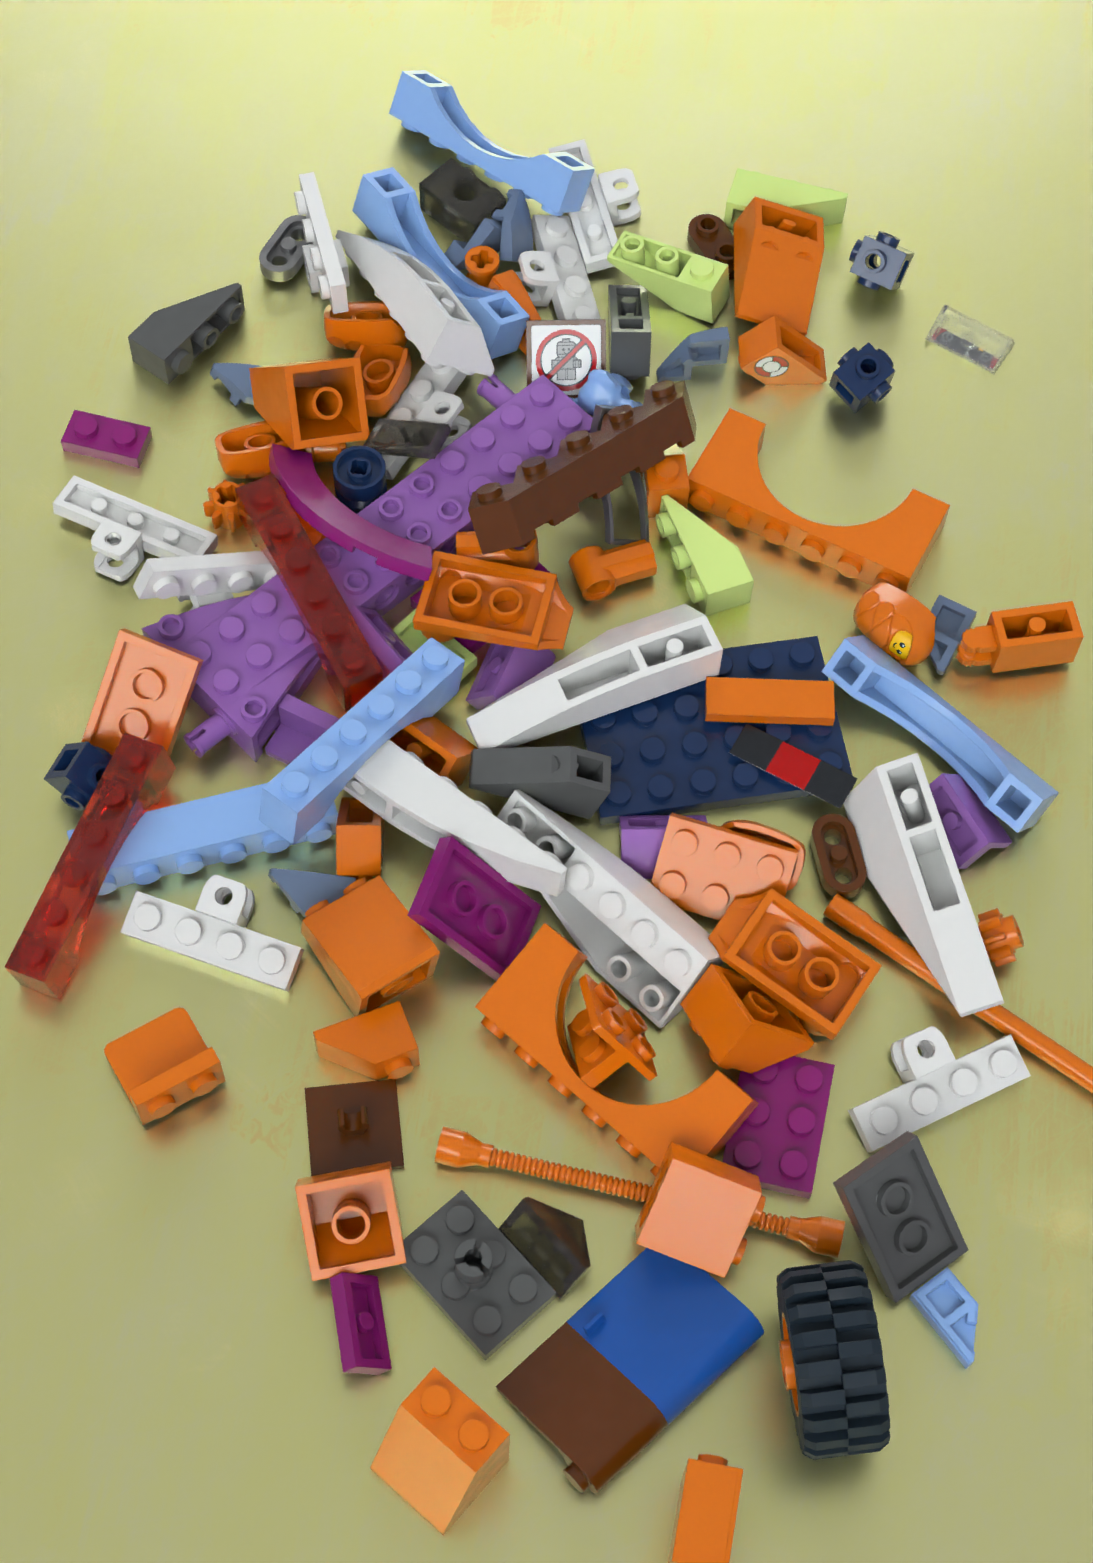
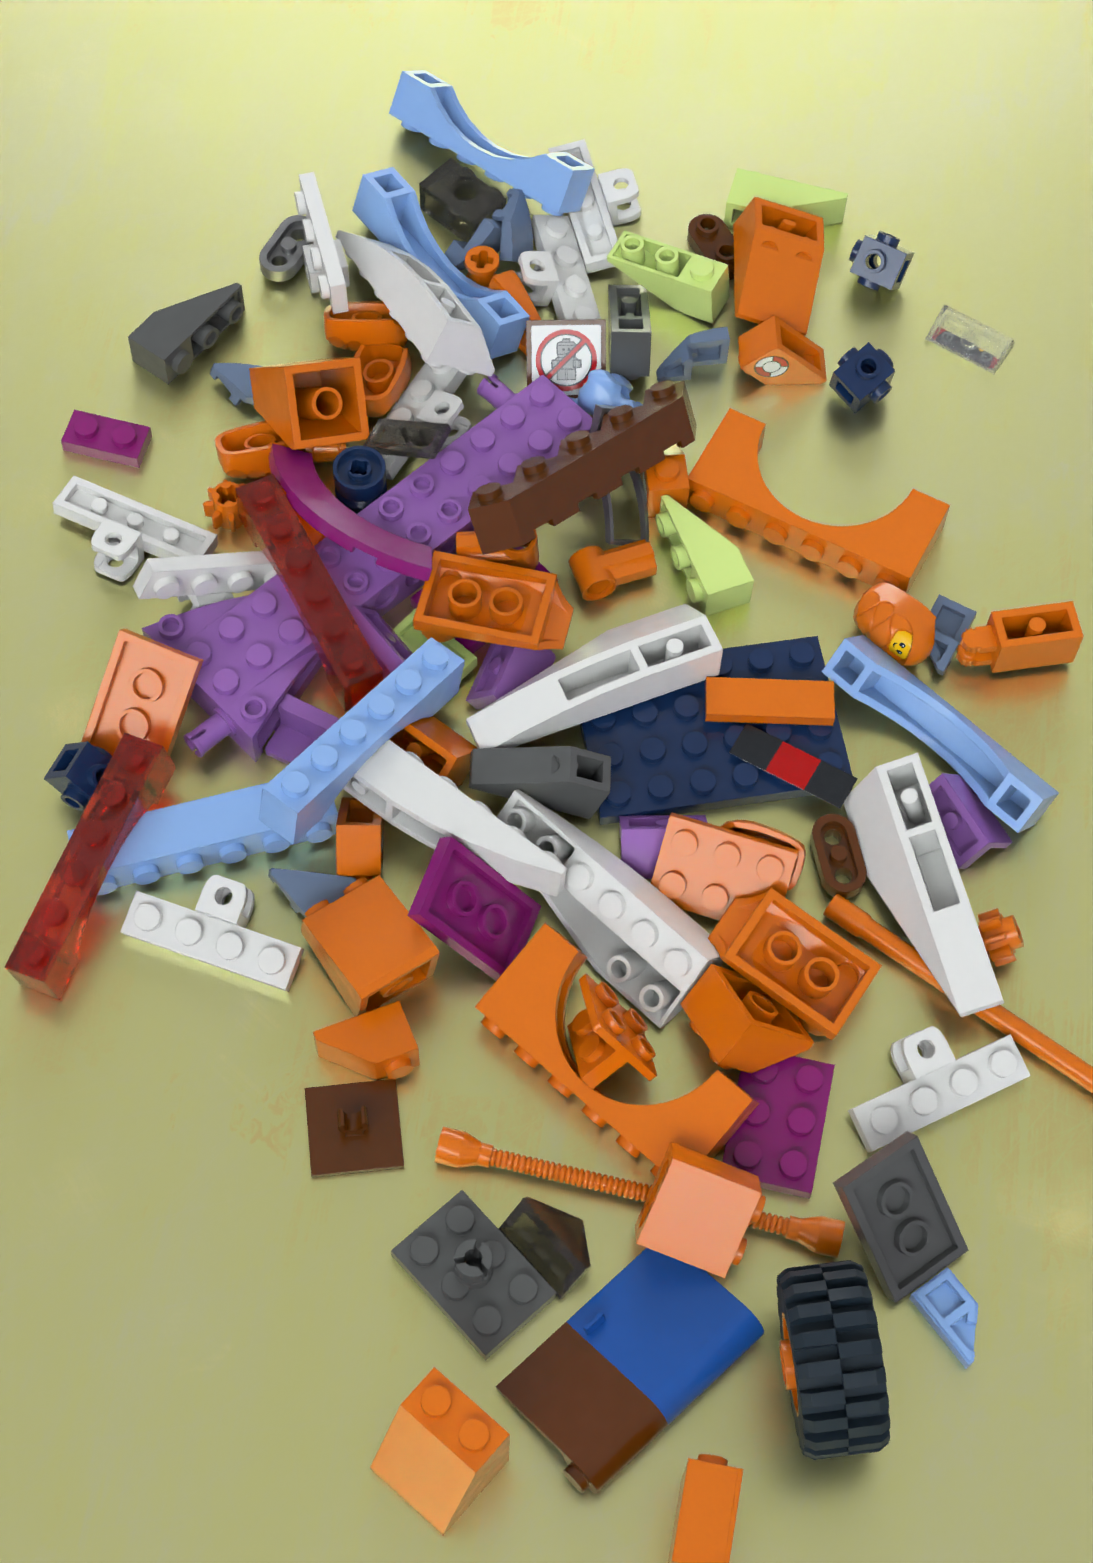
orange bracket [104,1007,225,1125] -> none
orange slope [295,1161,407,1281] -> none
magenta plate [330,1272,392,1375] -> none

